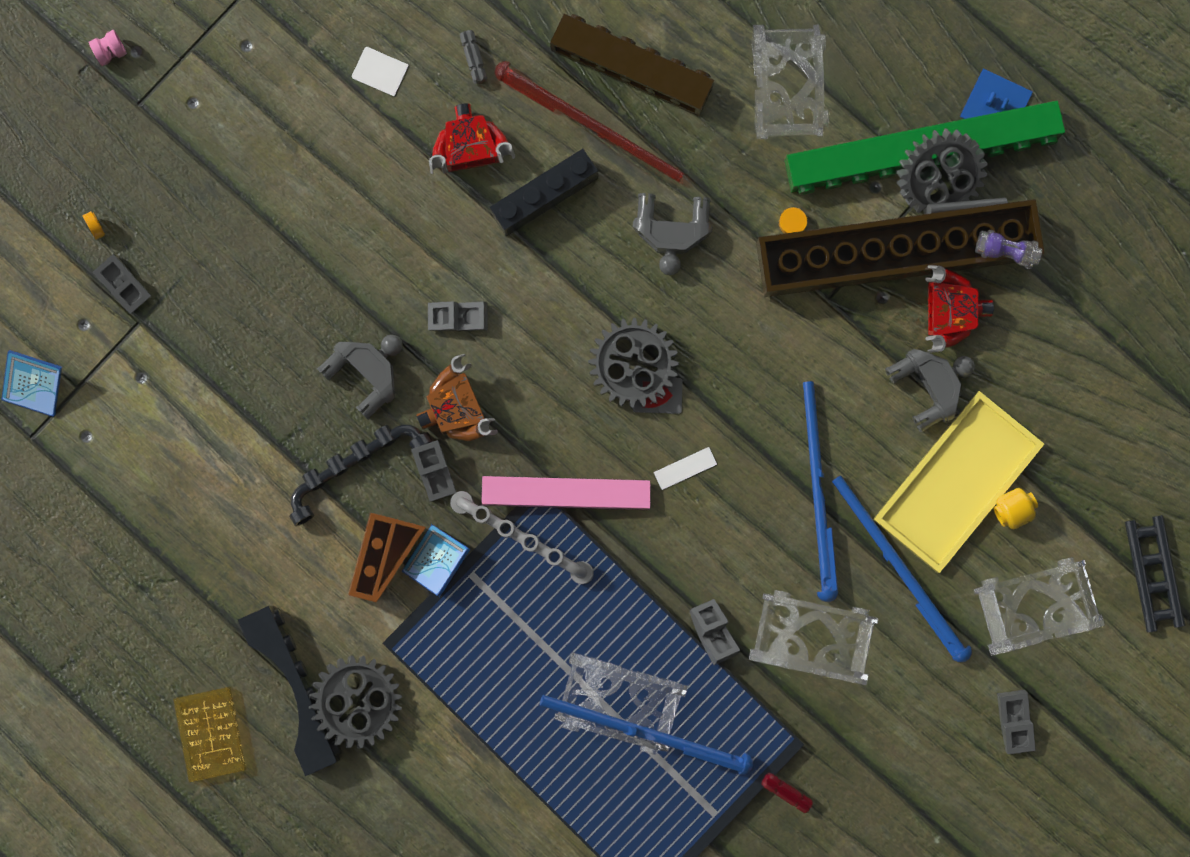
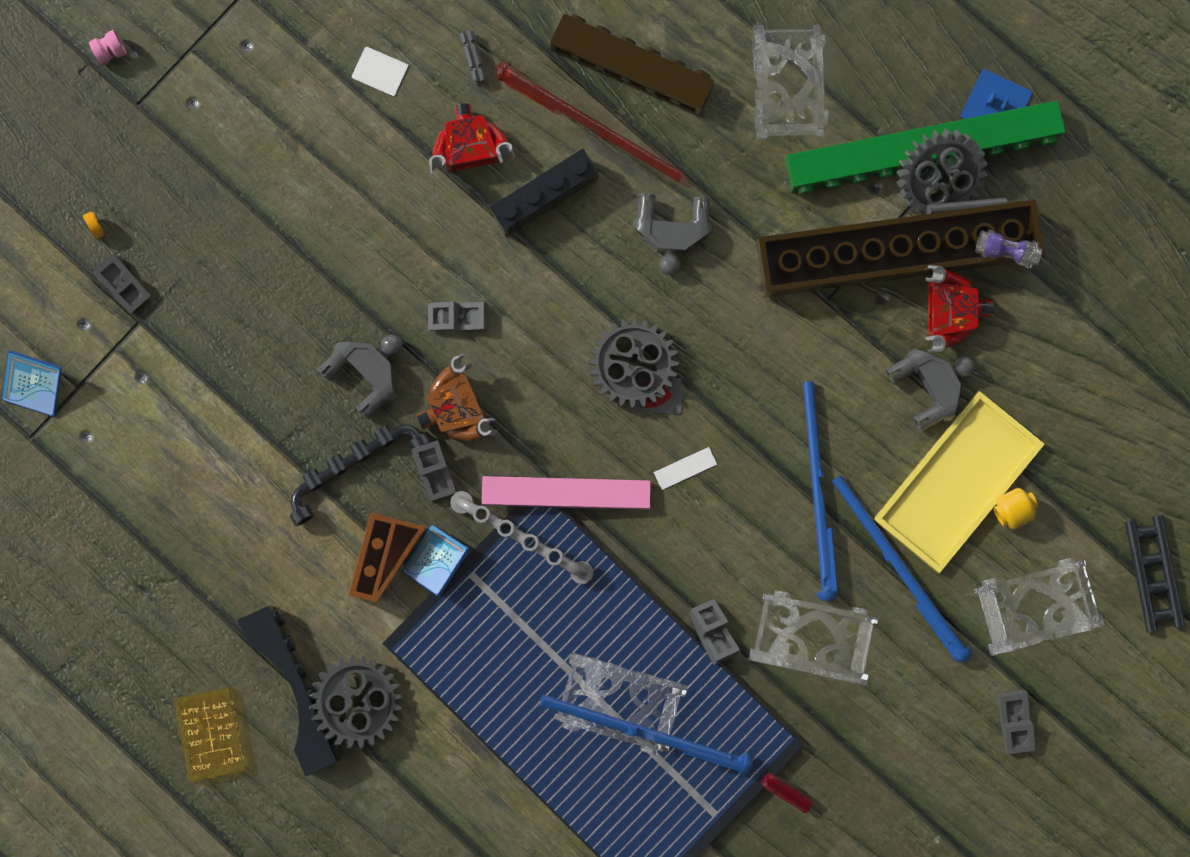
light orange tile [779,207,807,234] -> none

